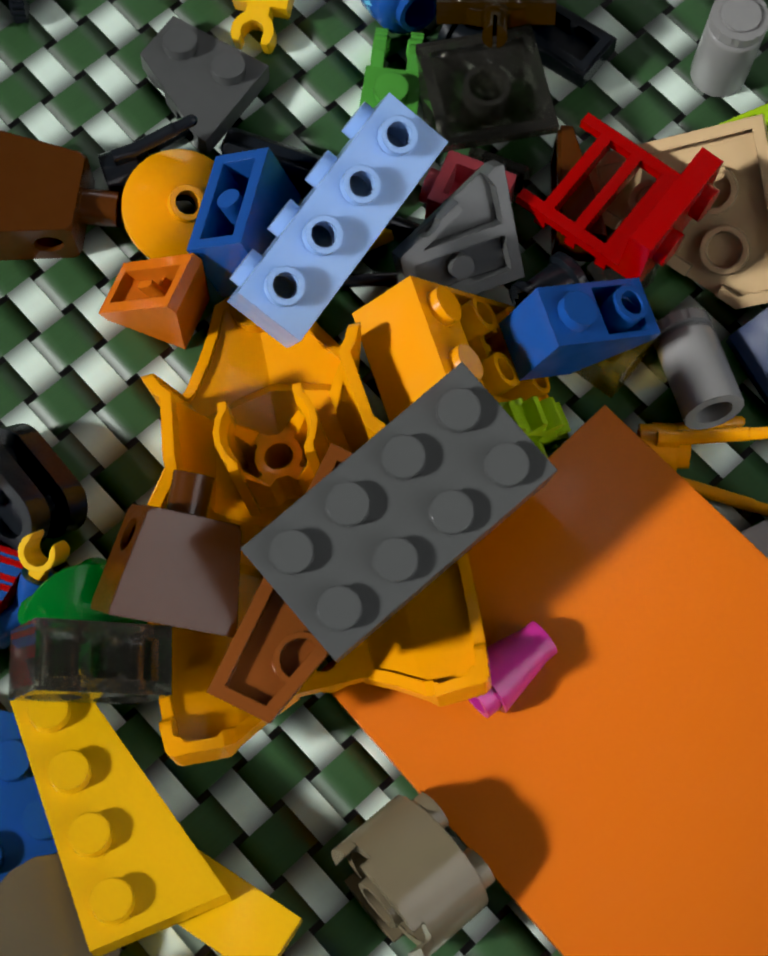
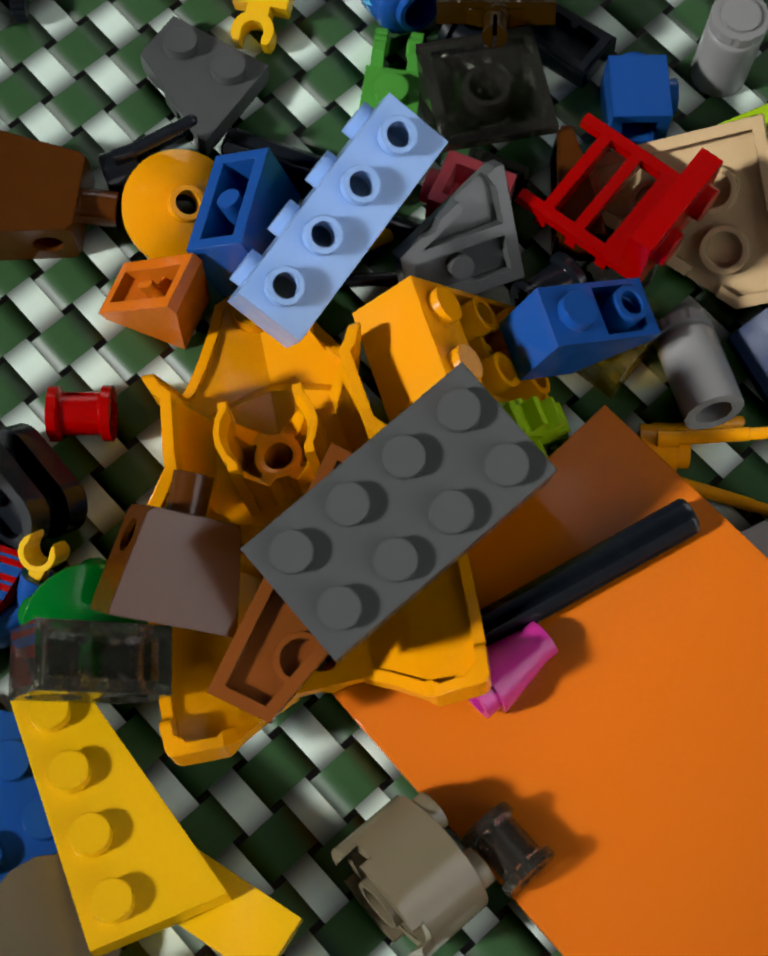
none -> red bush [45,385,118,442]
none -> clear smoke bush [461,801,555,898]
none -> black axle [480,499,700,646]
none -> blue brick [599,52,679,145]

